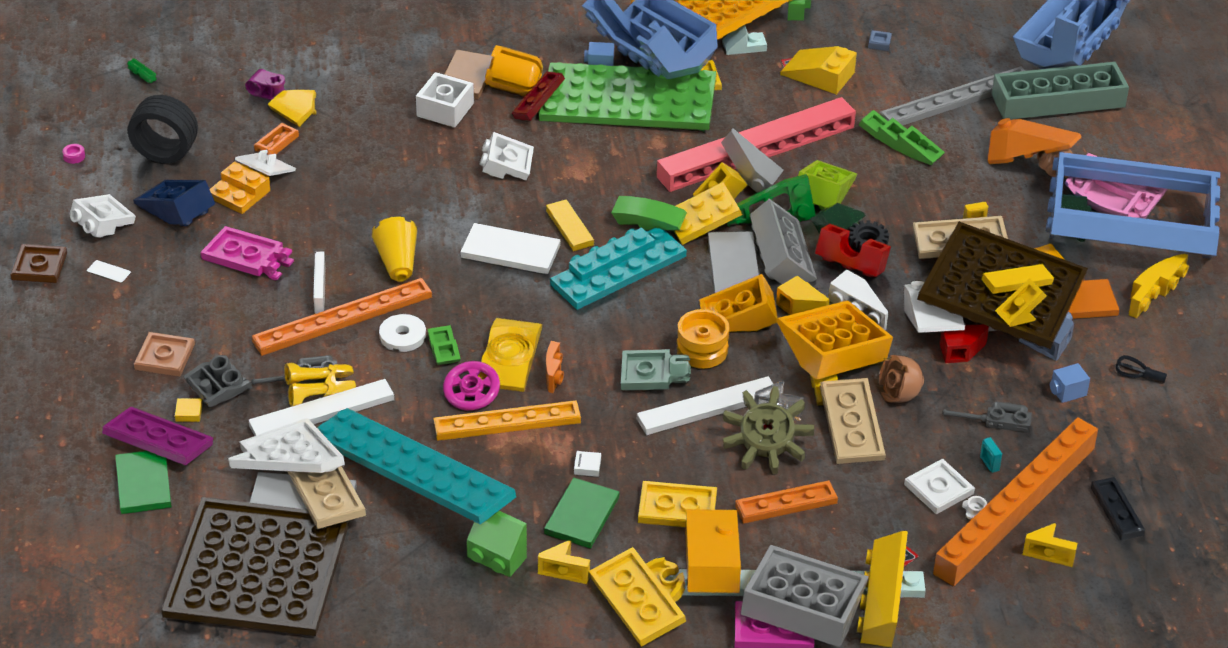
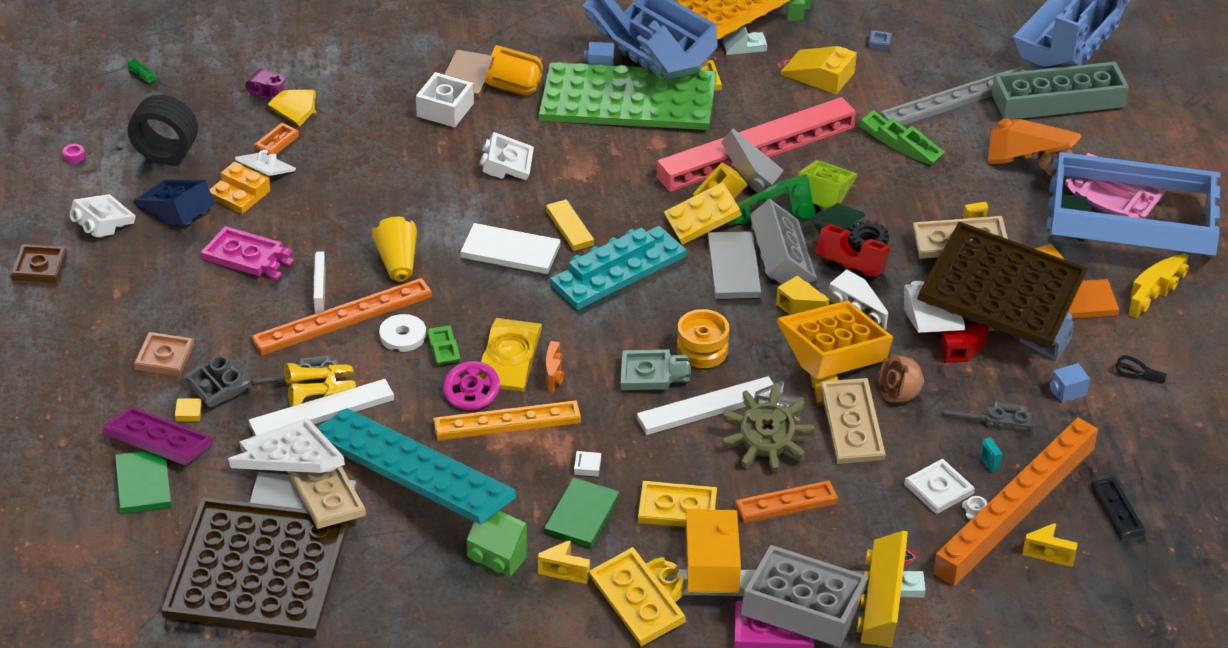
white sticker [87,260,131,282] -> none
dark red tile [512,71,565,121] -> none
bright green slope [611,196,687,230] -> none
light orange slope [699,274,778,332] -> none
yellow tile [981,264,1054,294] -> none
yellow slope [995,278,1047,327] -> none

